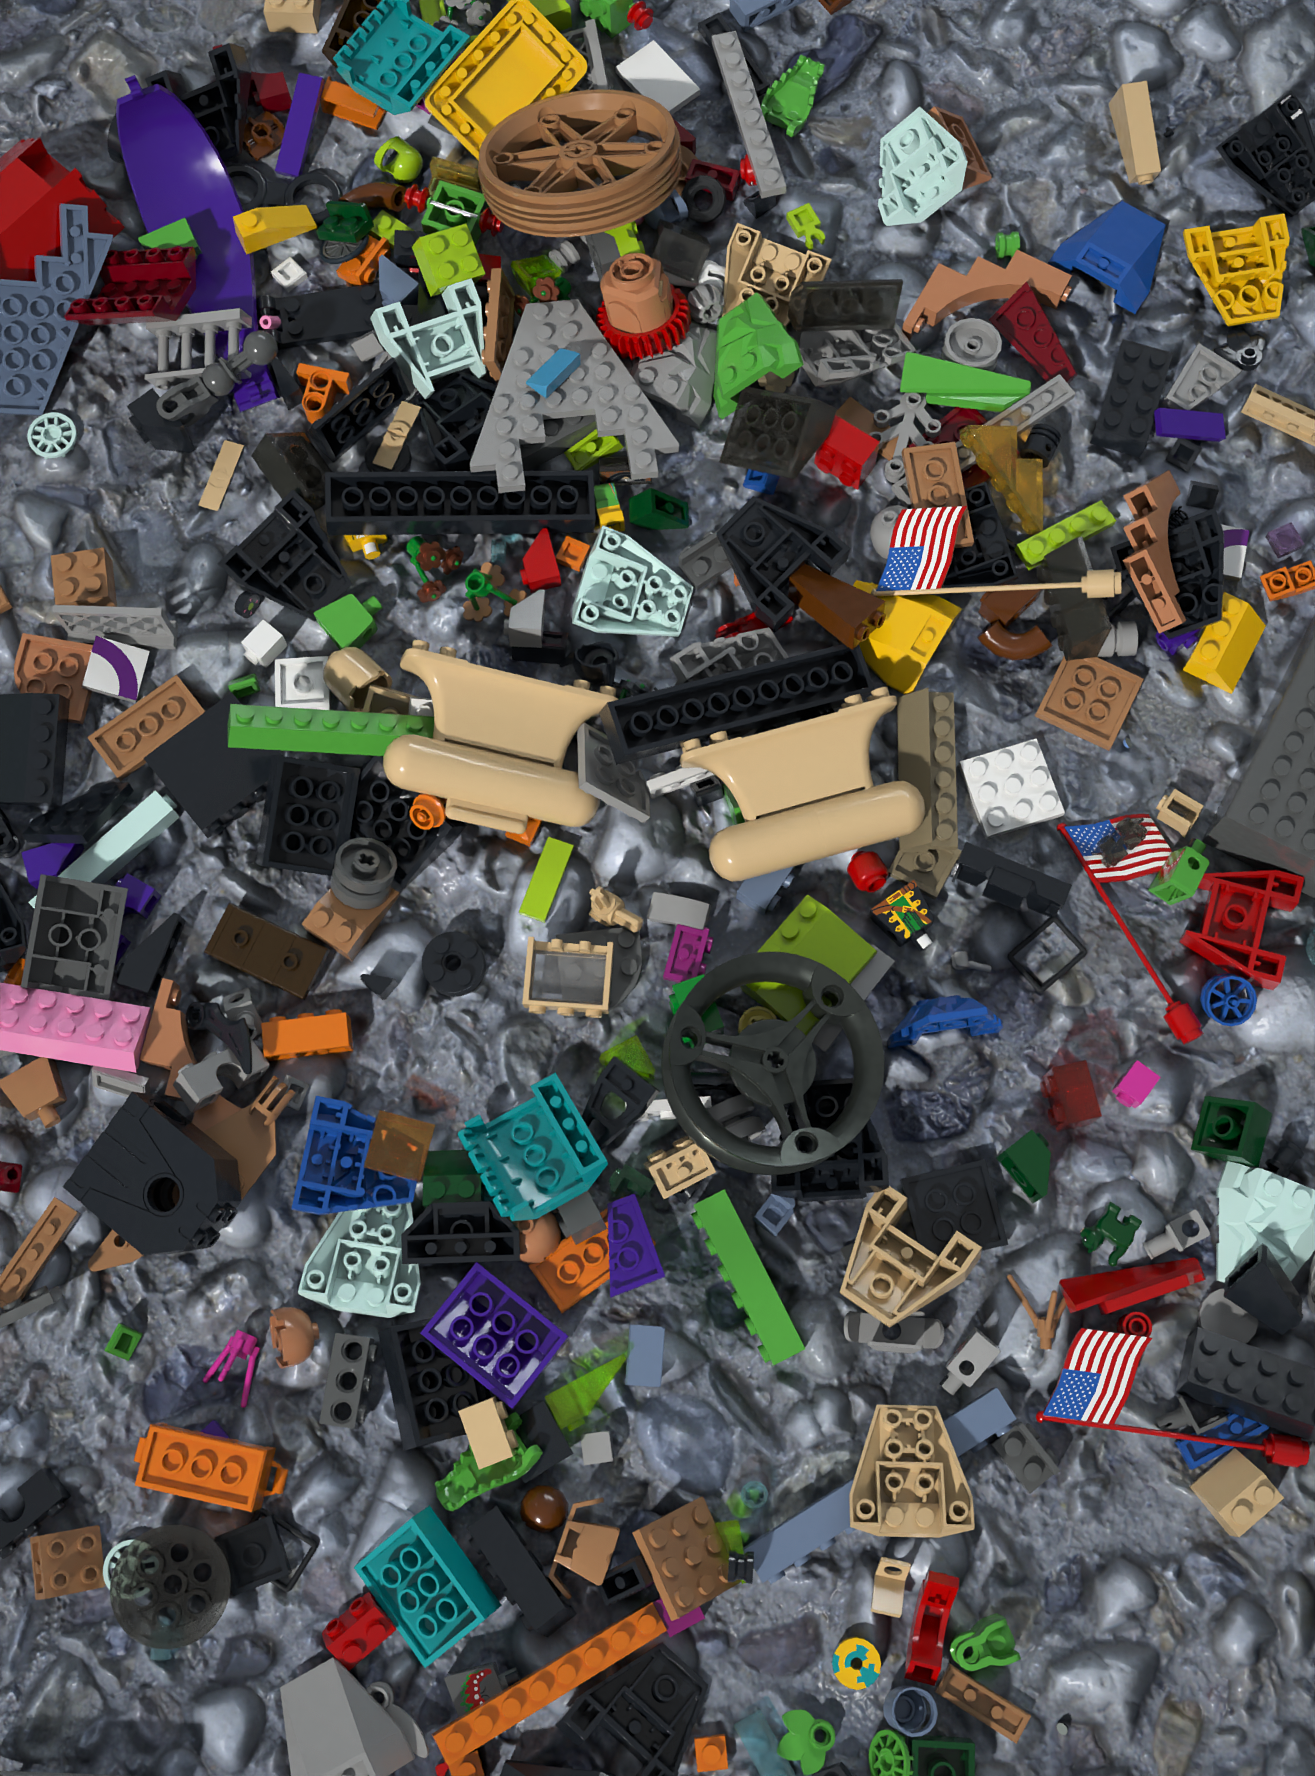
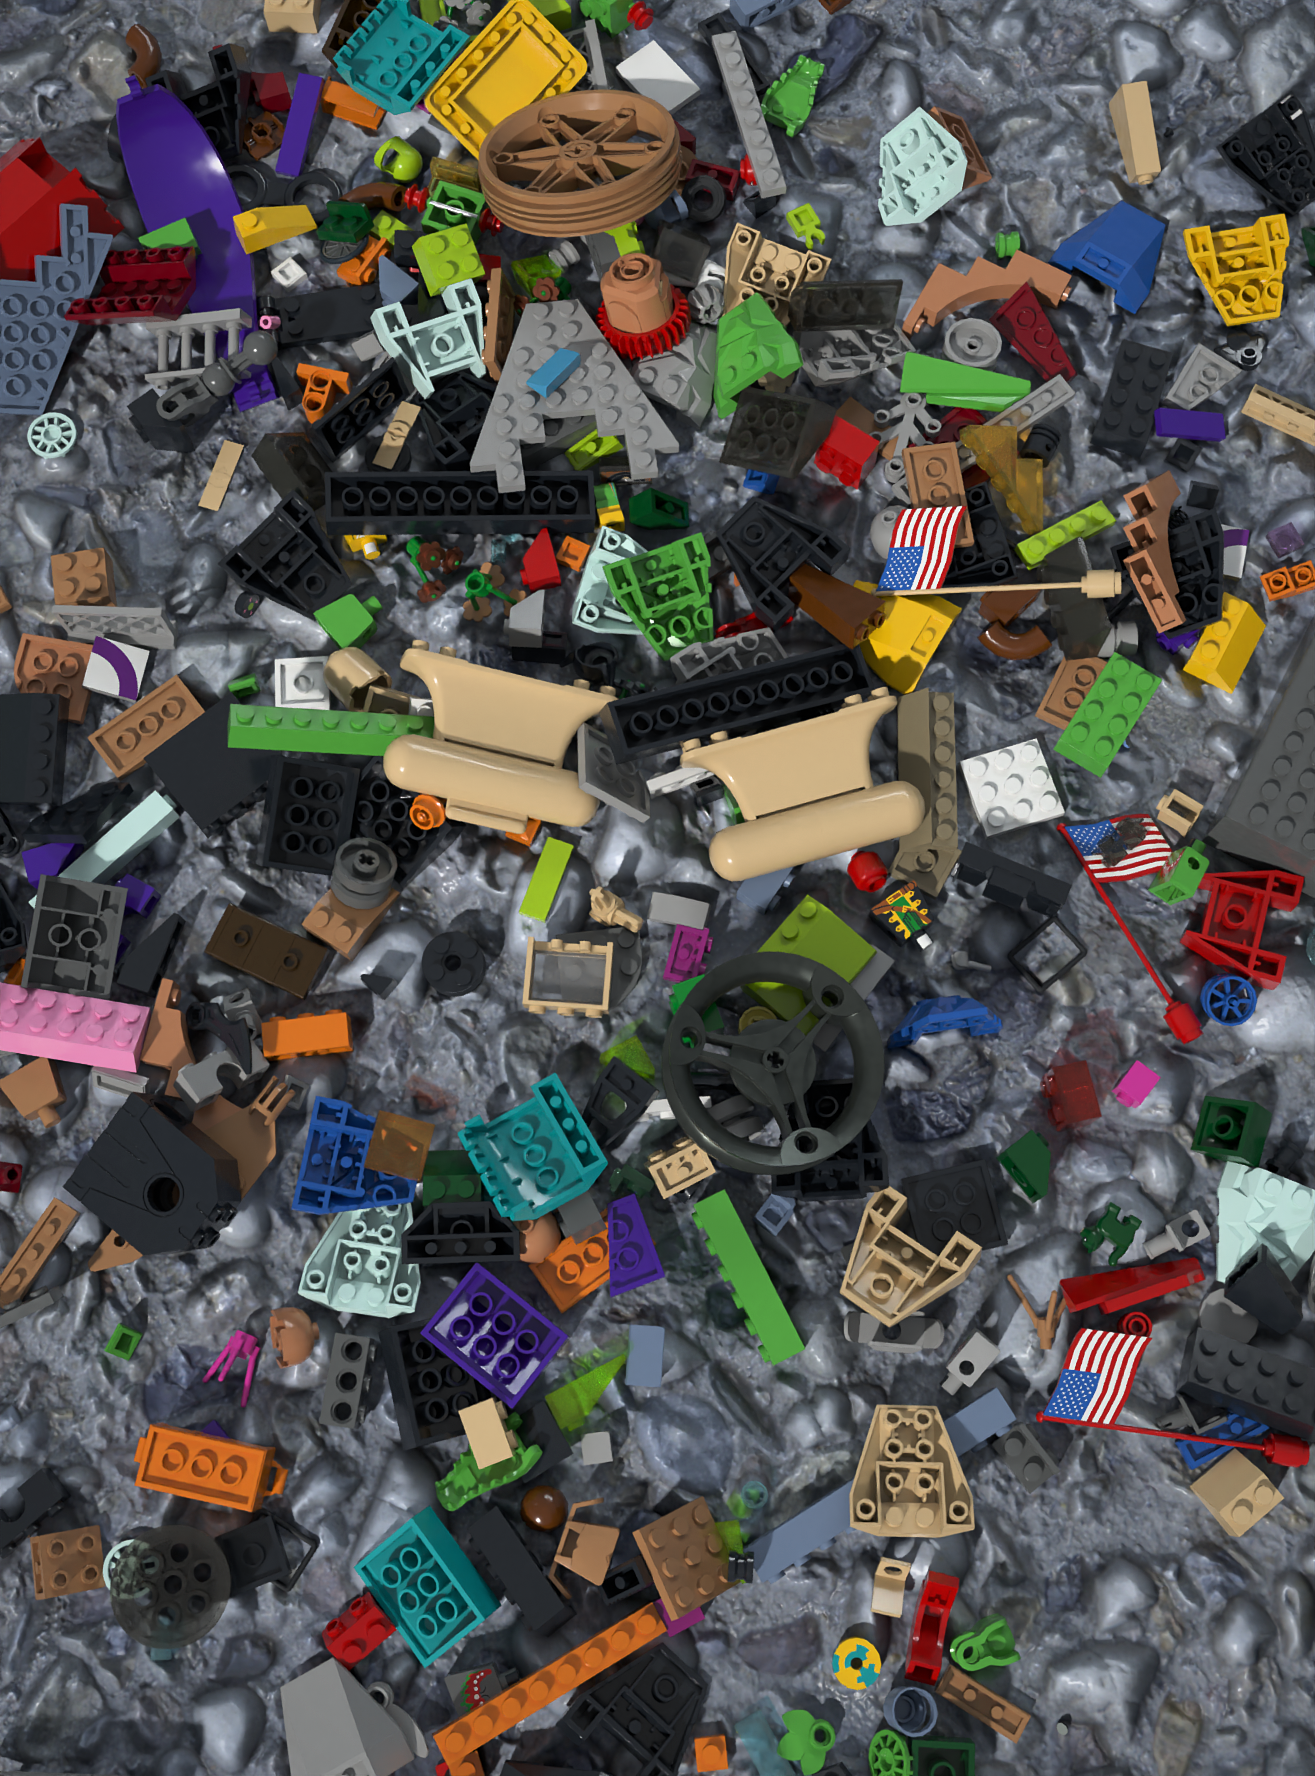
white brick [241,620,288,668] -> none
none -> reddish brown cylinder [126,24,162,89]
none -> bright green wedge [602,532,714,661]
none -> bright green brick [1053,652,1162,778]

